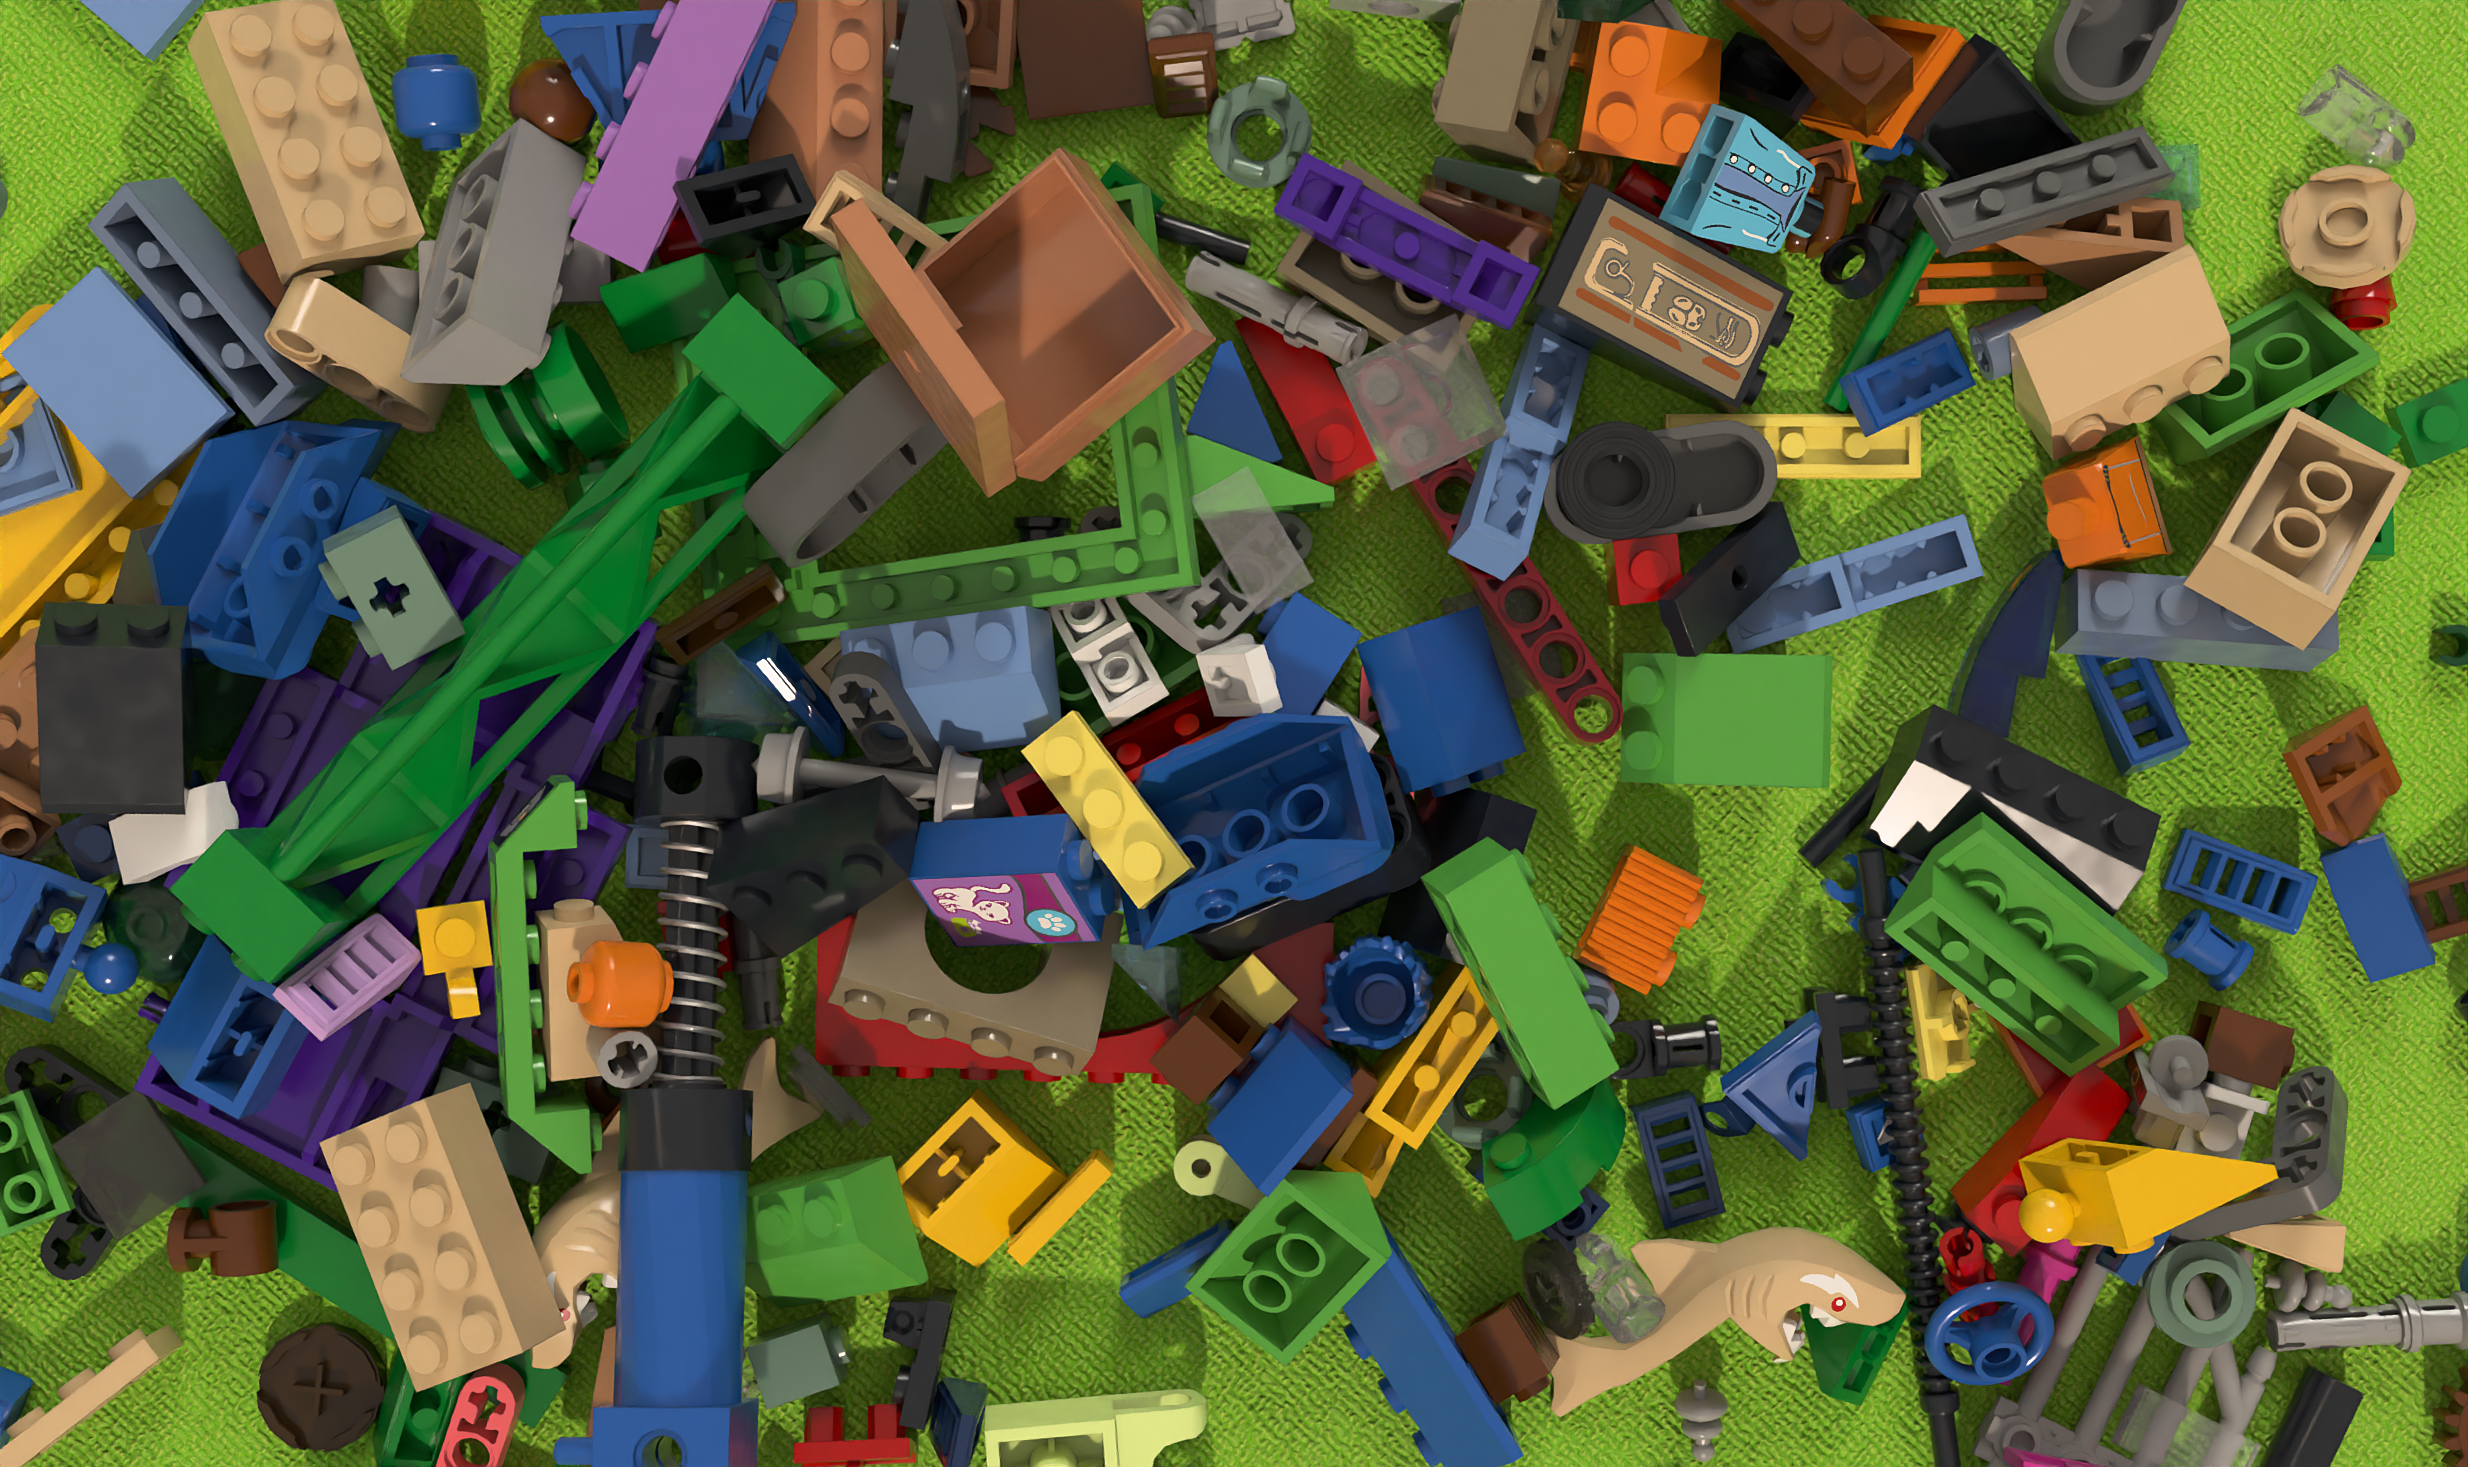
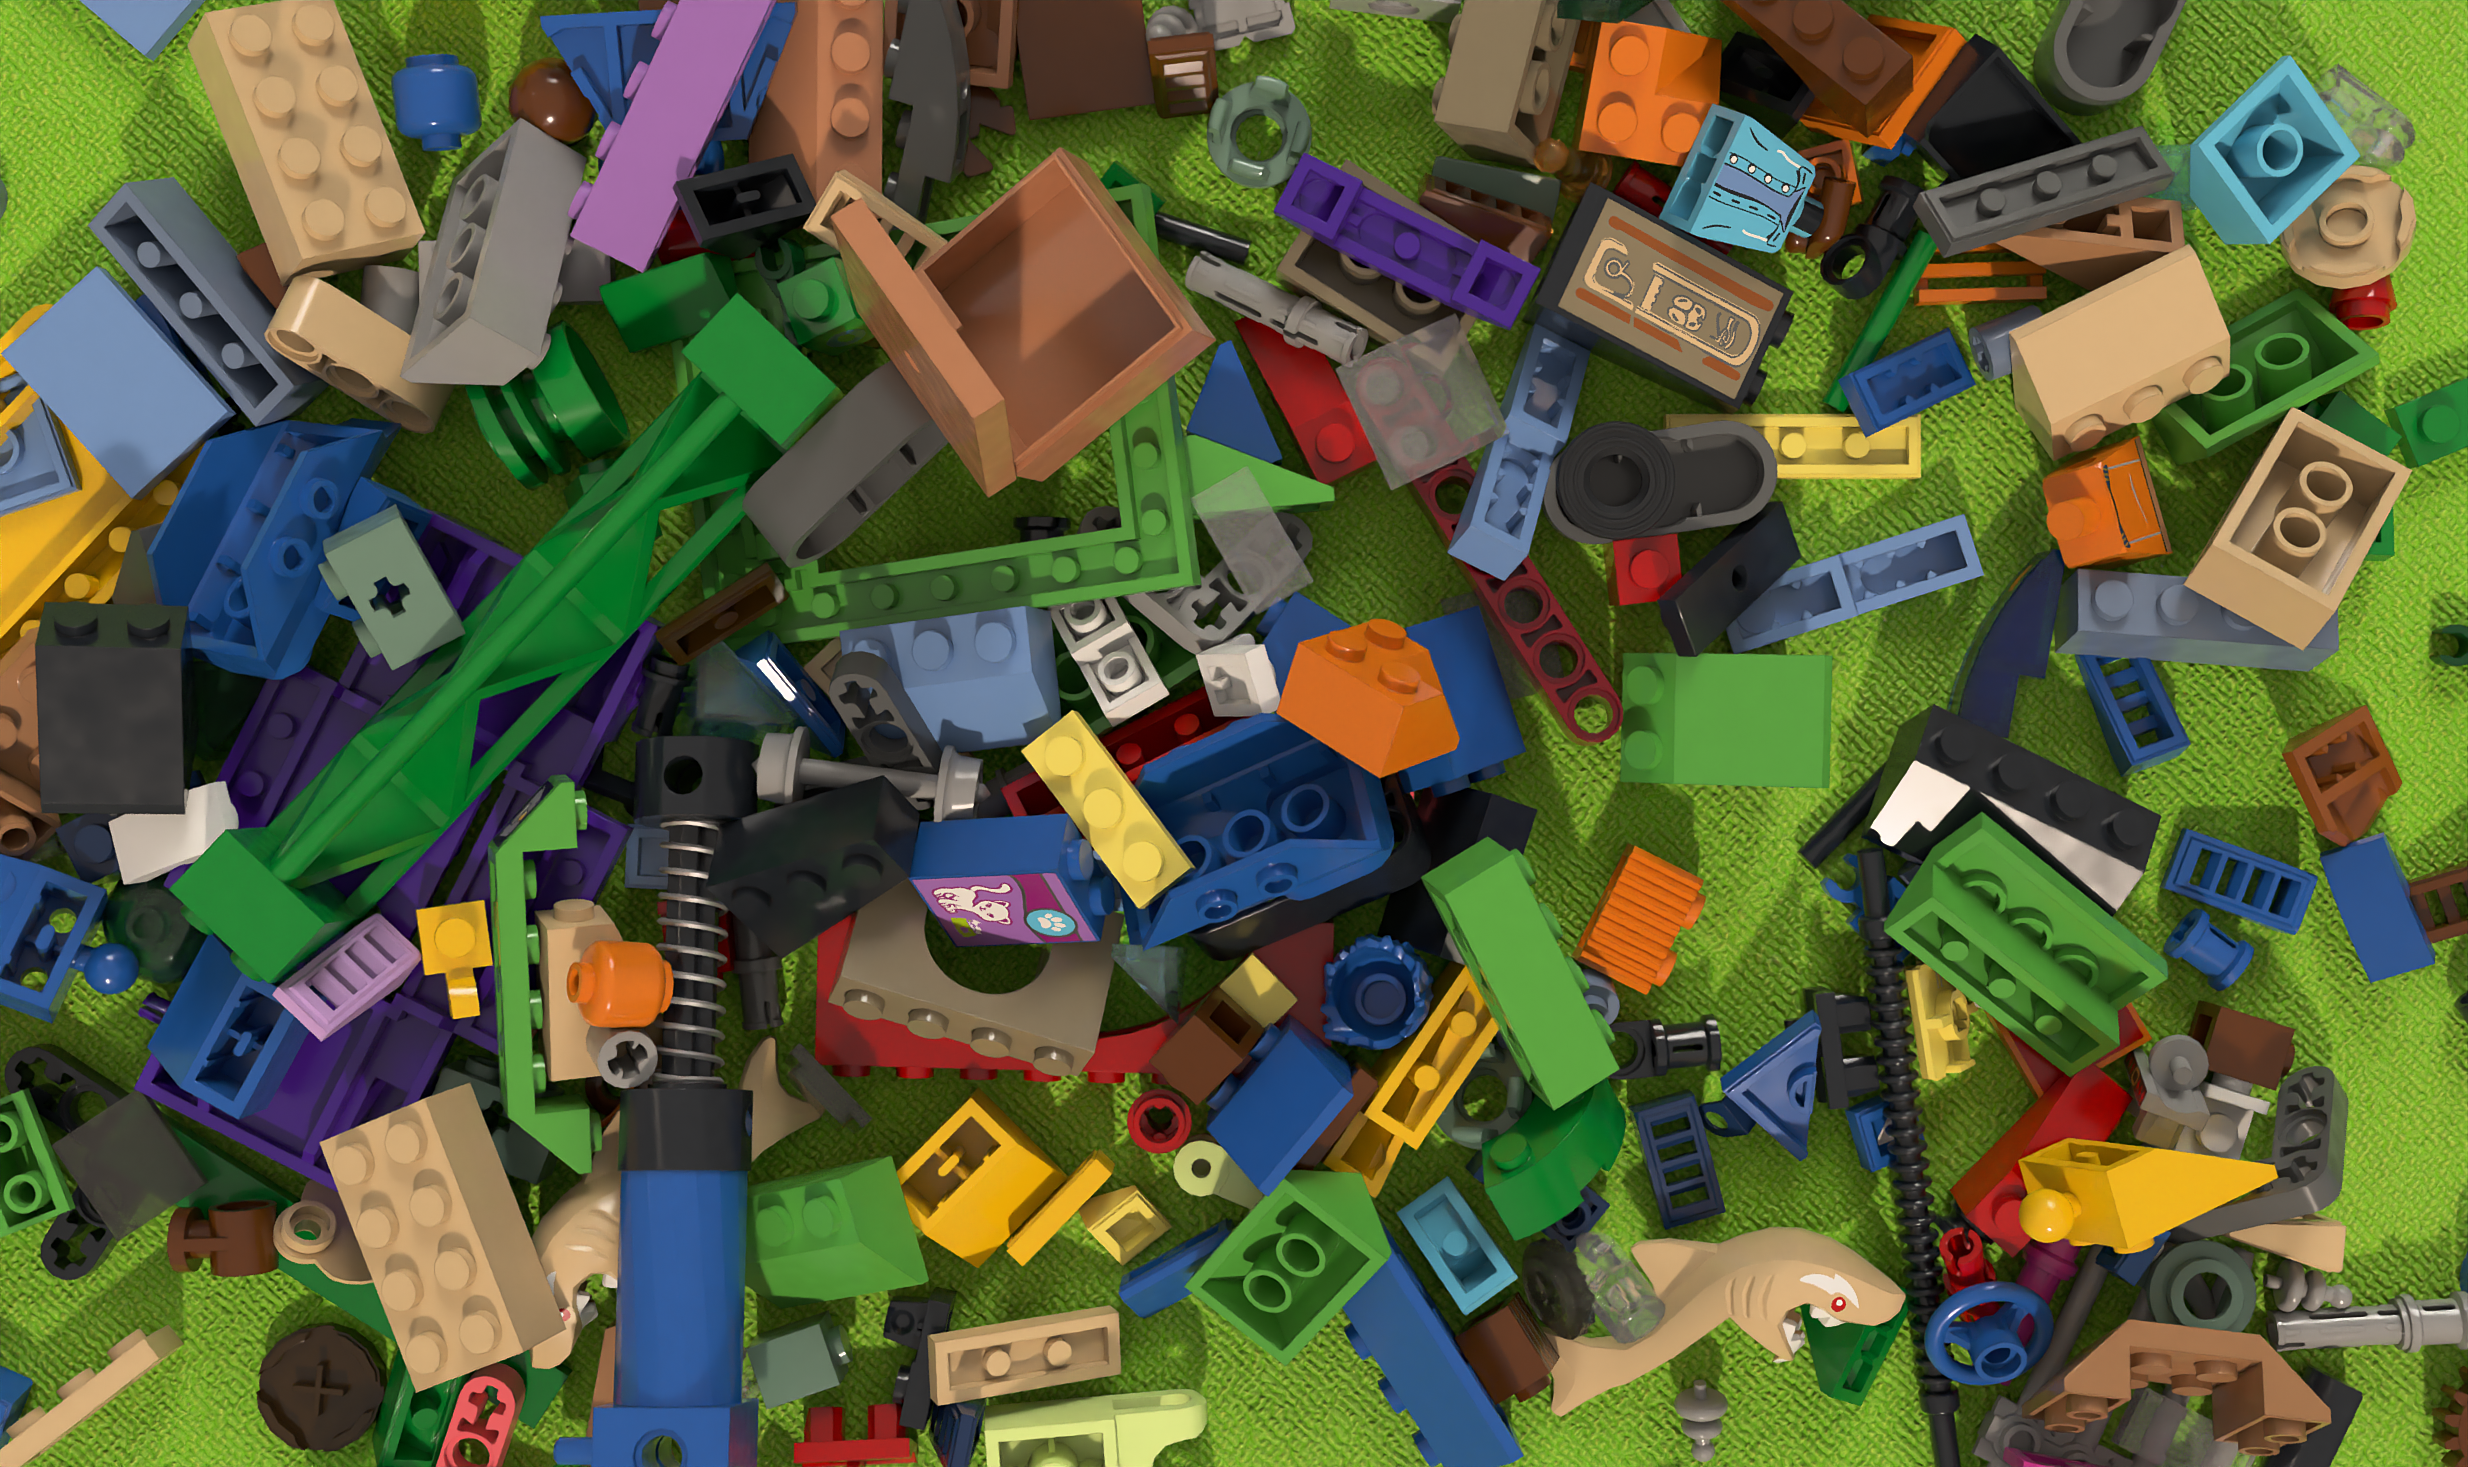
none -> tan plate [273,1179,373,1285]
none -> tan plate [927,1305,1121,1406]
none -> light yellow slope [1078,1185,1172,1266]
none -> red cone [1127,1089,1192,1154]
none -> orange slope [1276,619,1460,778]
none -> medium azure slope [1397,1176,1518,1316]
none -> medium nougat slope [2022,1319,2331,1456]
none -> medium azure slope [2190,55,2361,244]

